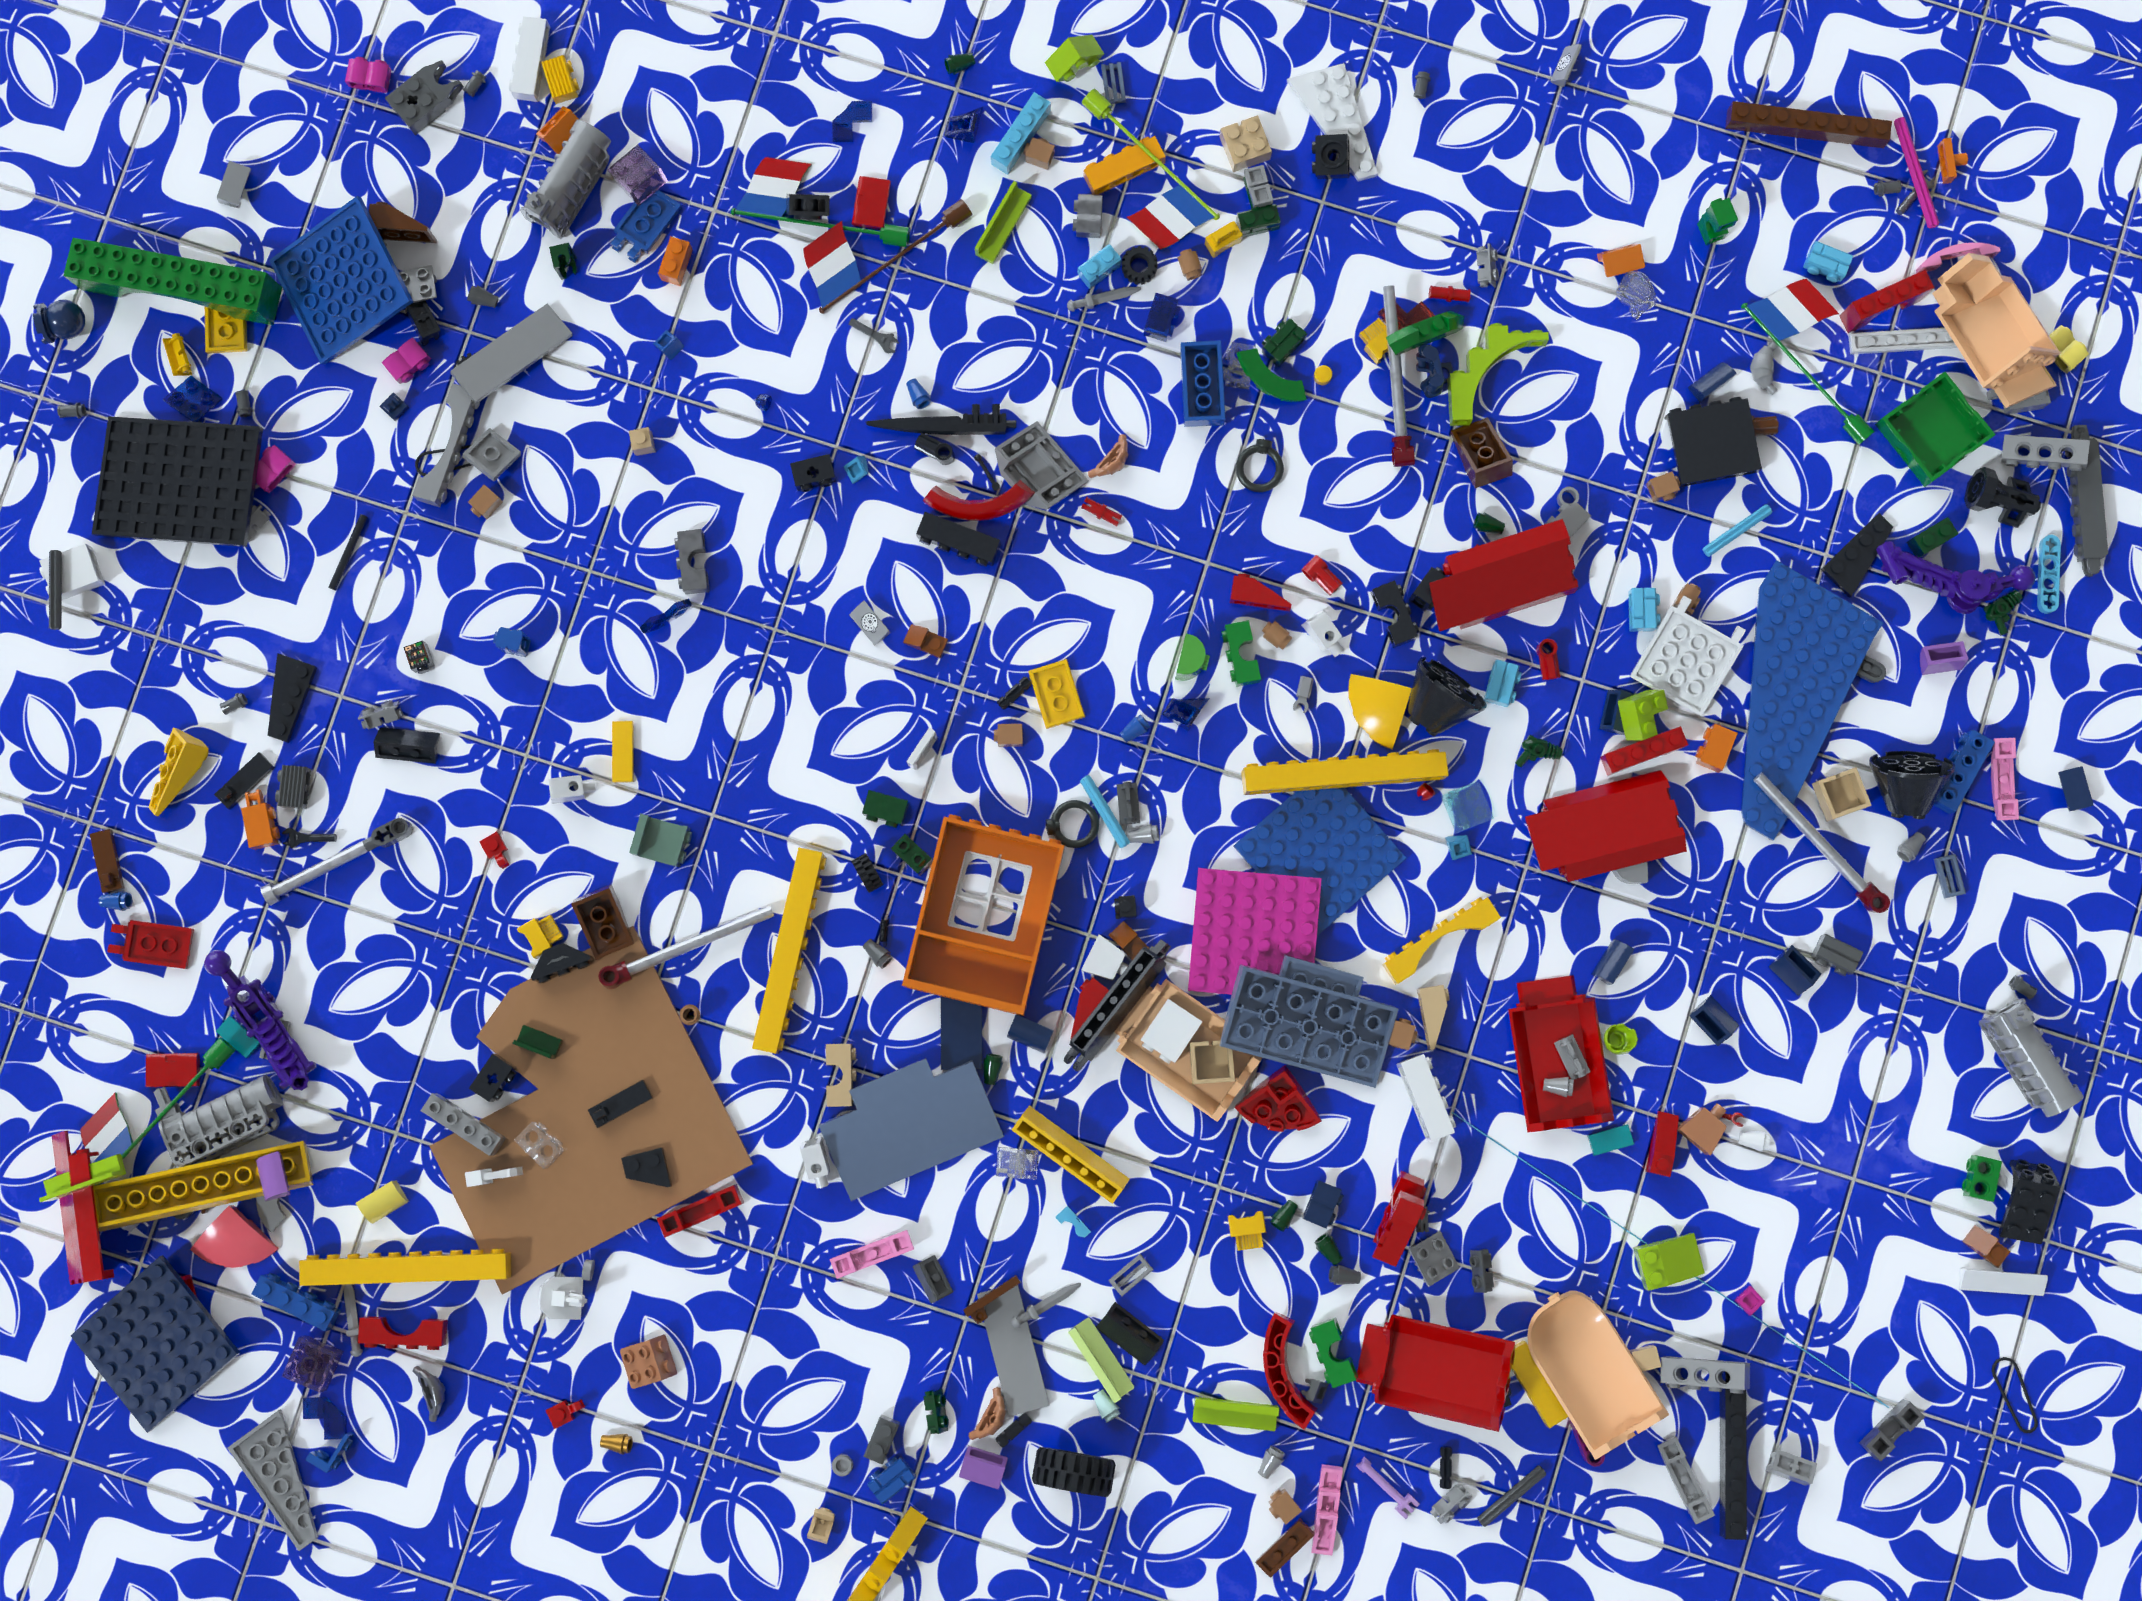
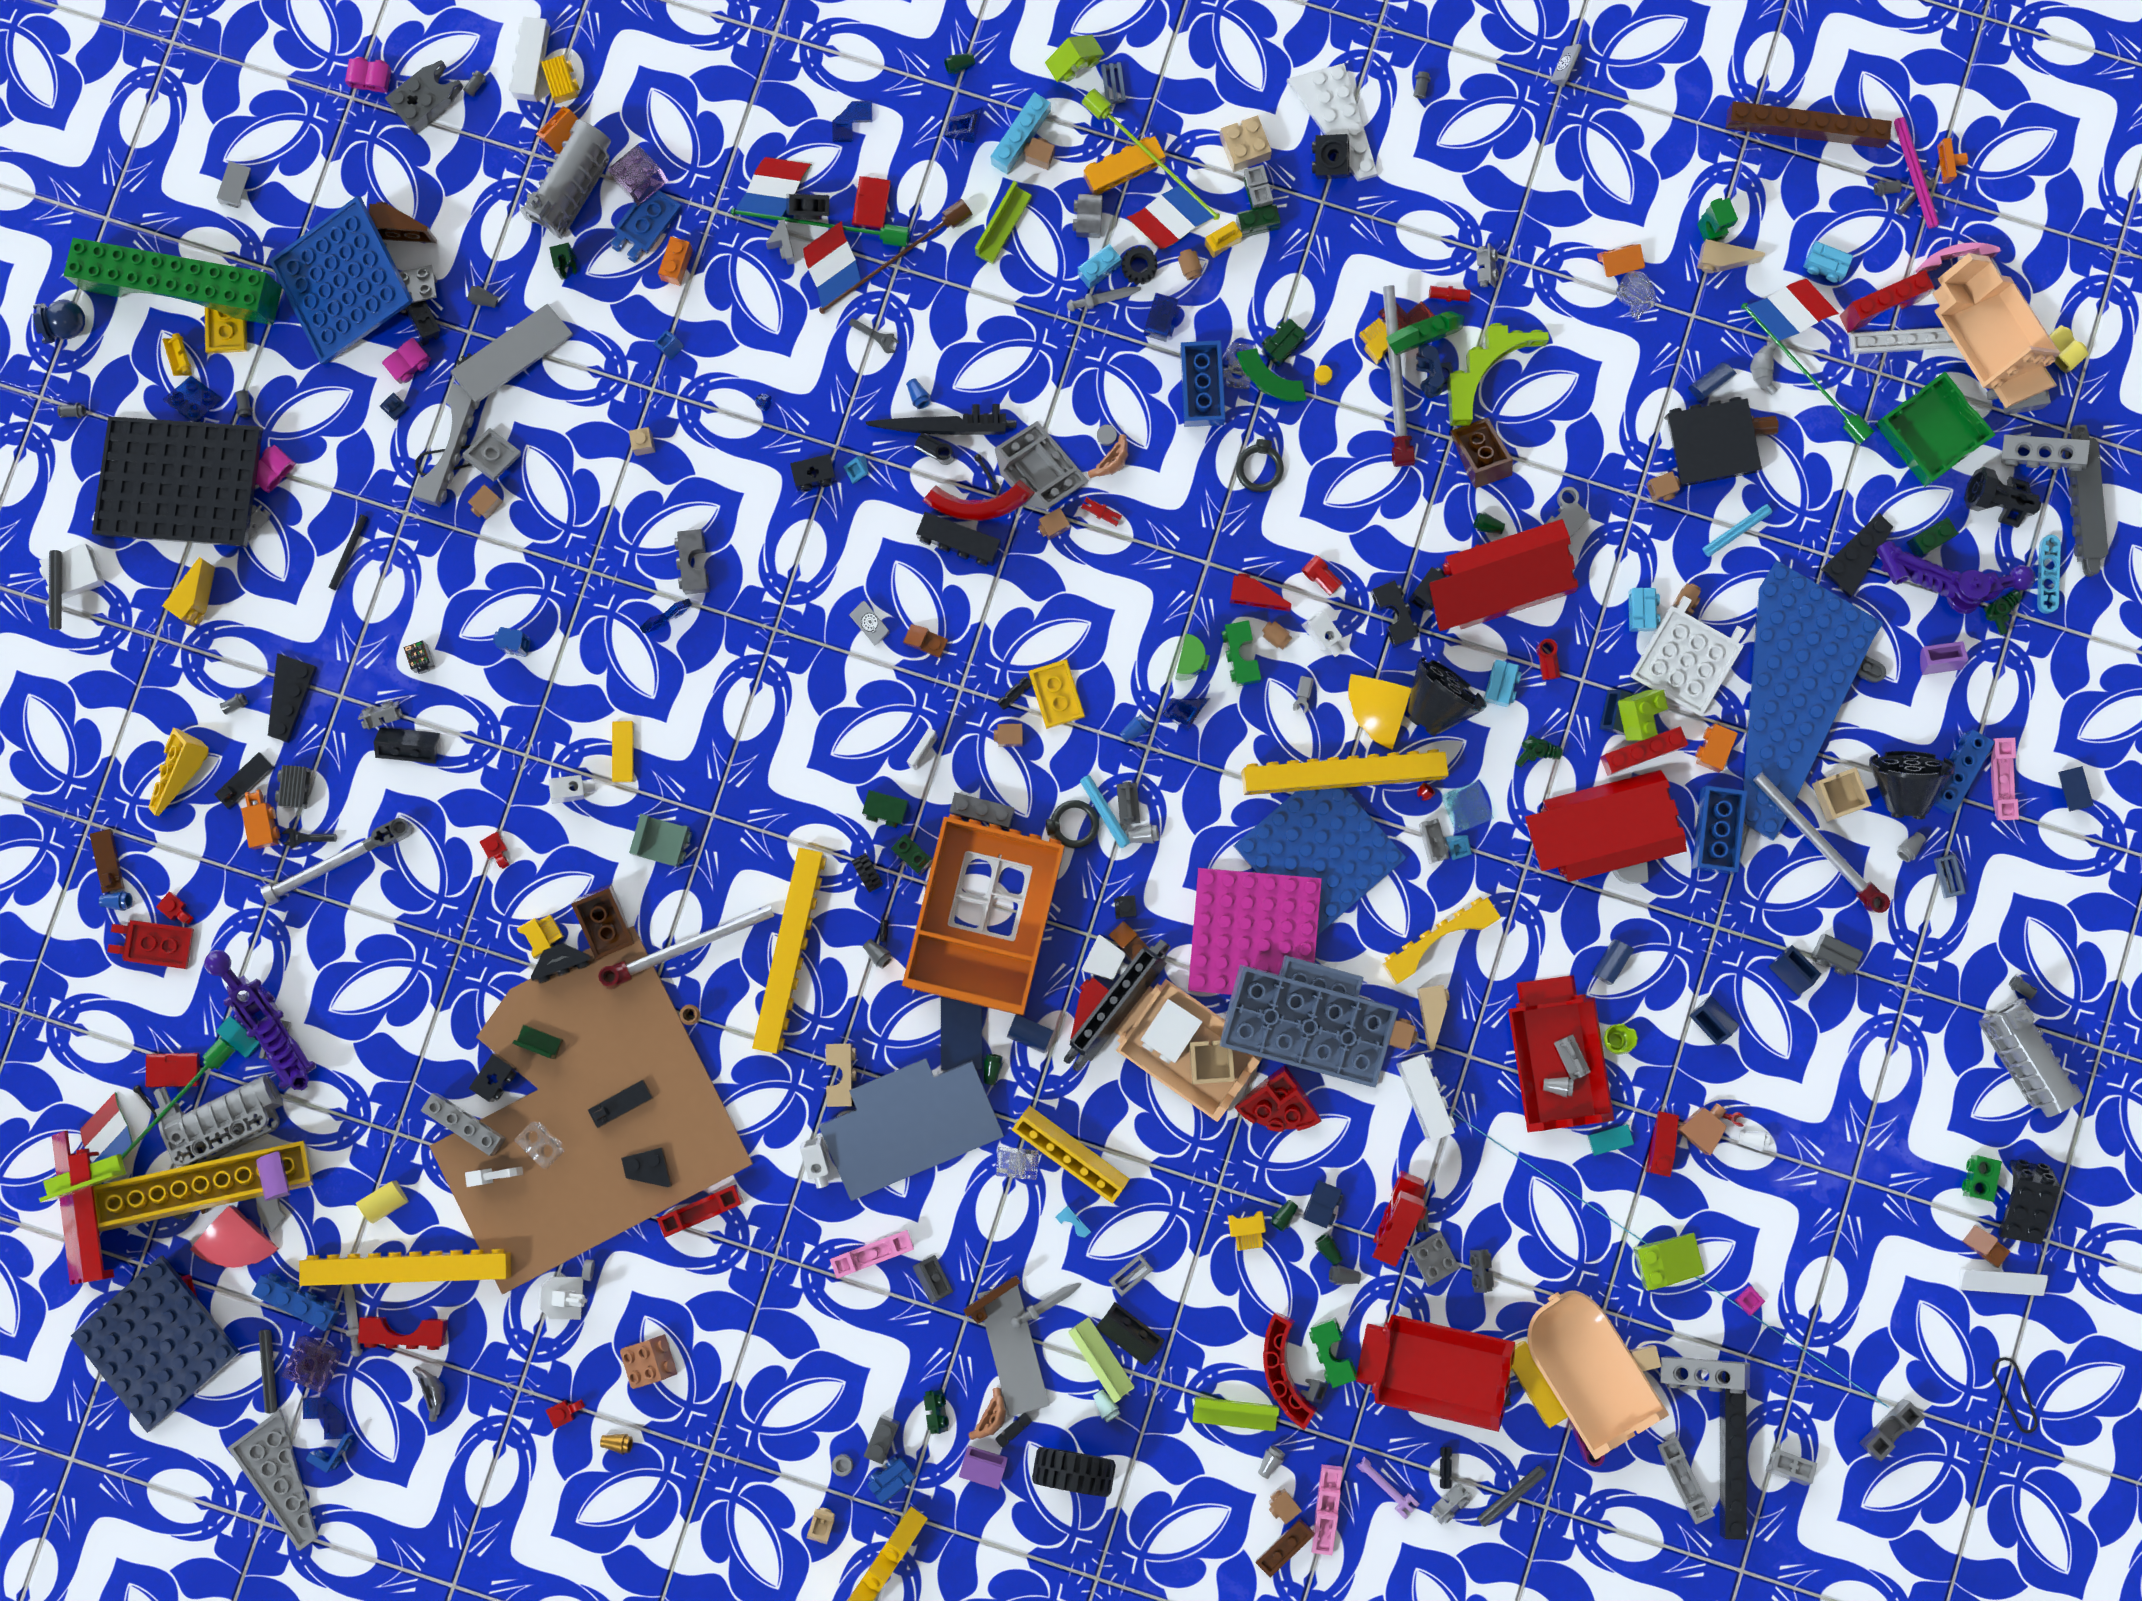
none -> black hinge [133,1085,157,1120]
none -> red plate [156,891,194,925]
none -> yellow slope [162,557,215,627]
none -> dark grey axle [258,1329,277,1414]
none -> light grey slope [766,219,796,265]
none -> flat silver arch [949,792,1015,830]
none -> medium nougat brick [1038,508,1070,540]
none -> light grey tile [1097,425,1117,446]
none -> light grey hinge [1419,818,1449,864]
none -> blue brick [1692,786,1747,875]
none -> tan slope [1697,239,1765,273]

